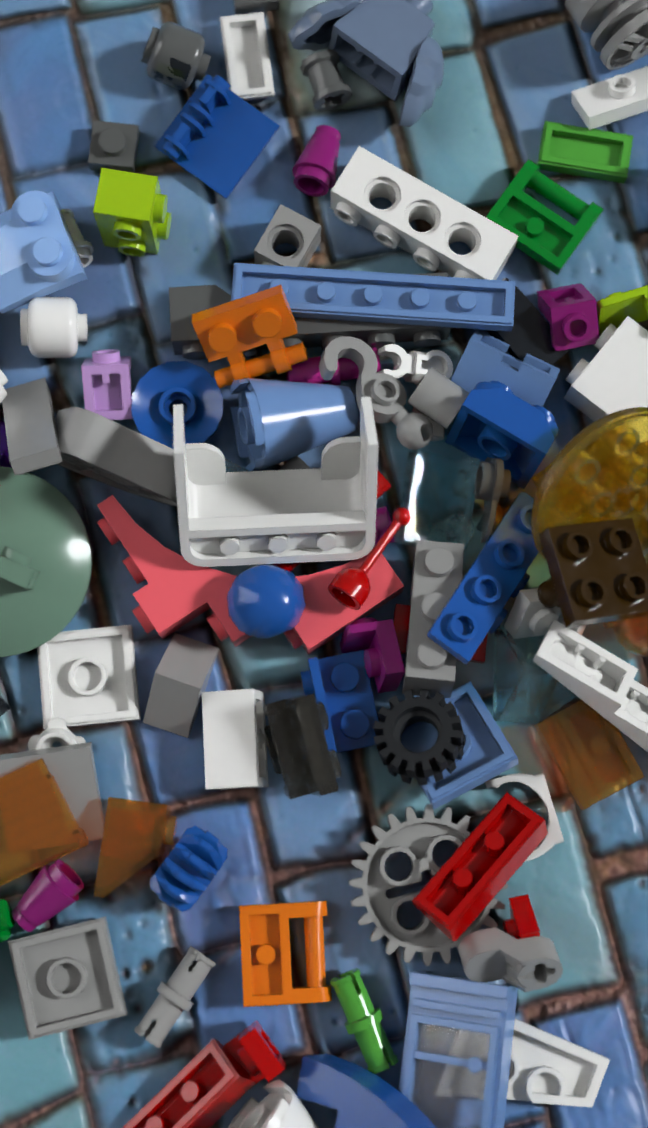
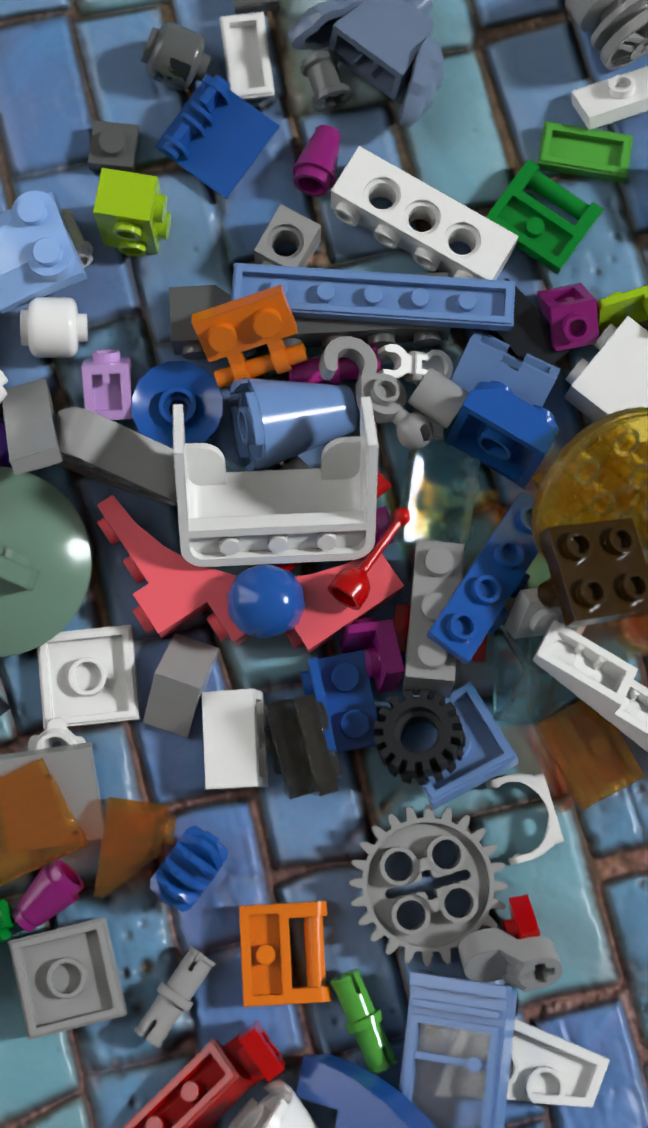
red slope [412,792,547,942] -> none
dark grey plate [474,457,511,543] -> none

